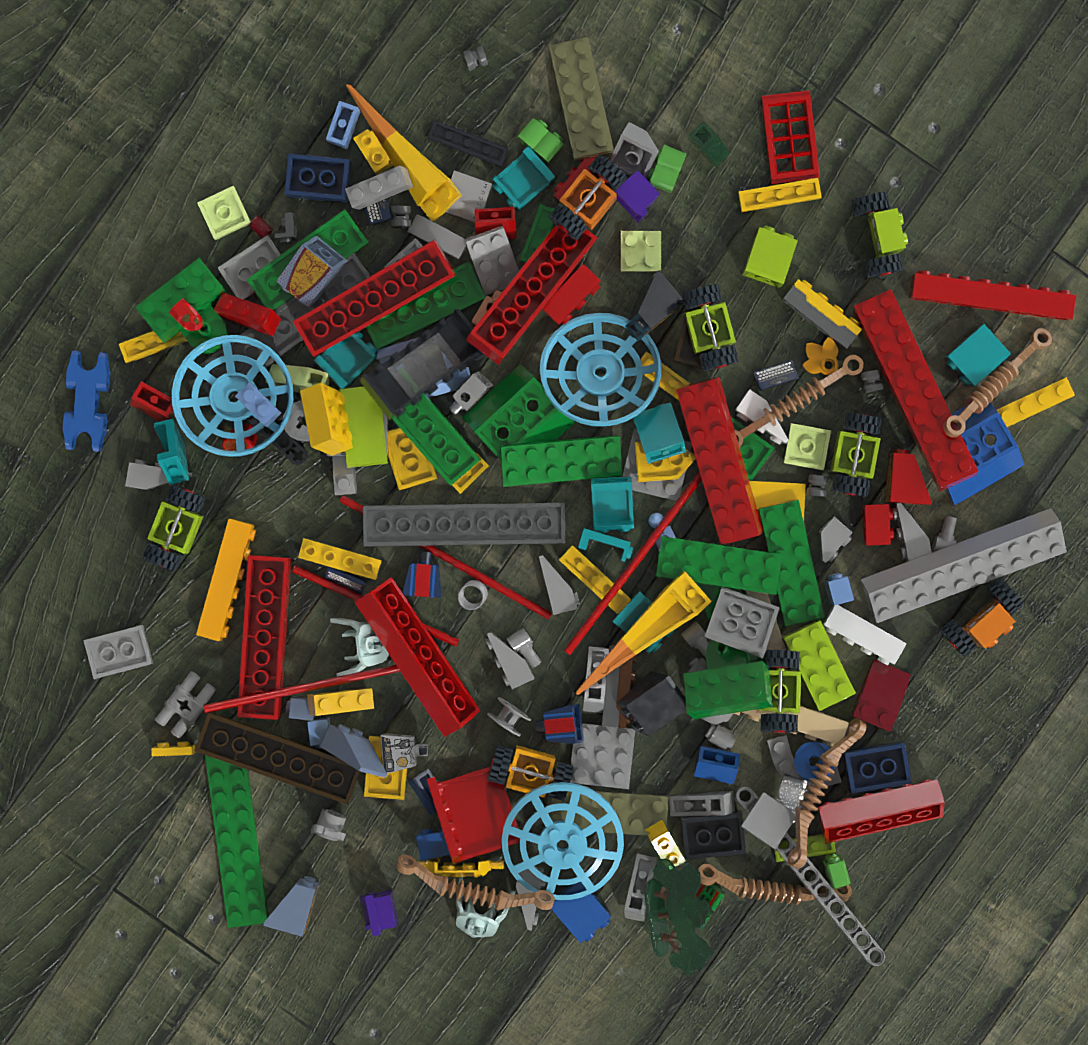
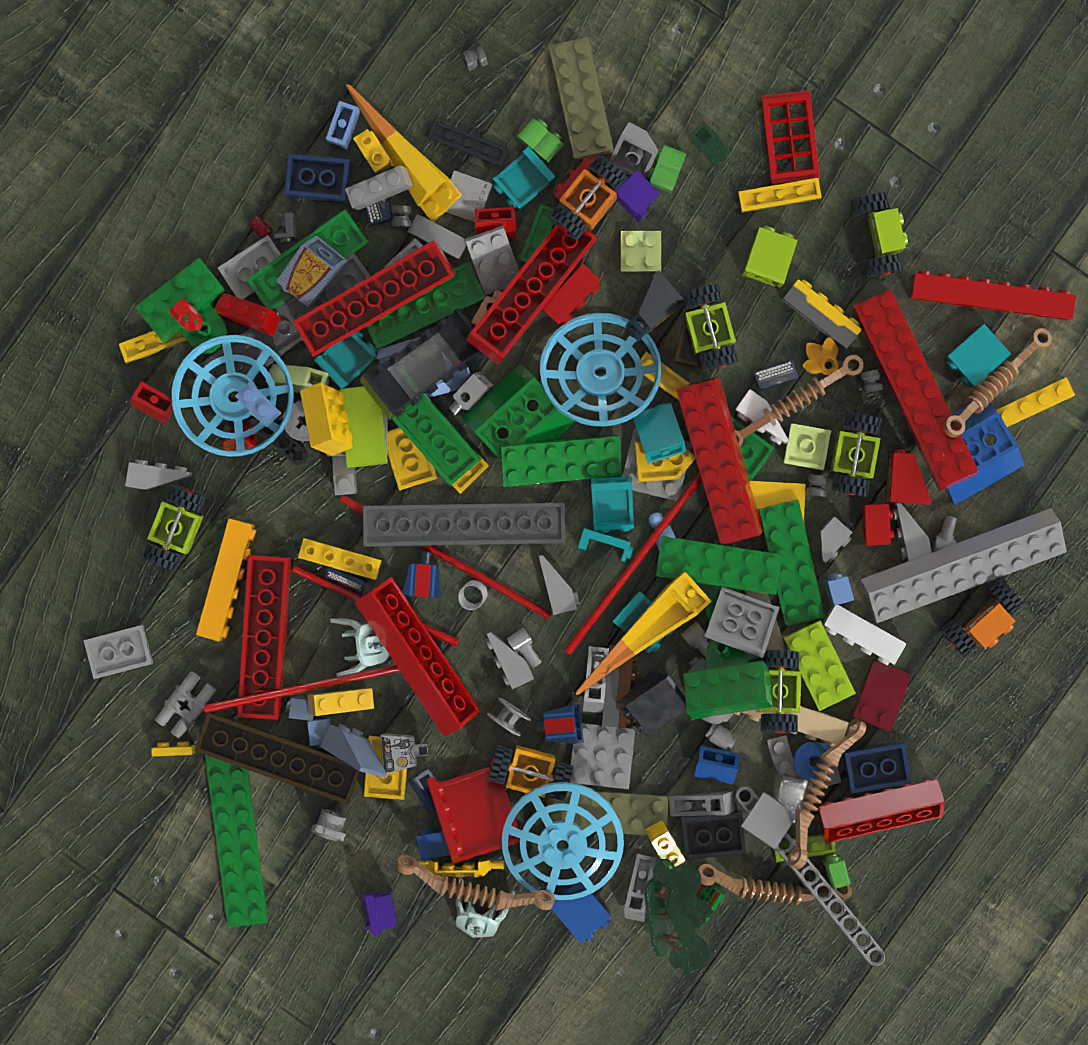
blue piece [63,351,111,452] -> none
teal panel [154,419,189,485] -> none
yellowish green plate [197,186,251,240] -> none
sand blue slope [263,876,320,937] -> none
light grey slope [516,866,547,931] -> none
yellow plate [559,545,631,614] -> none

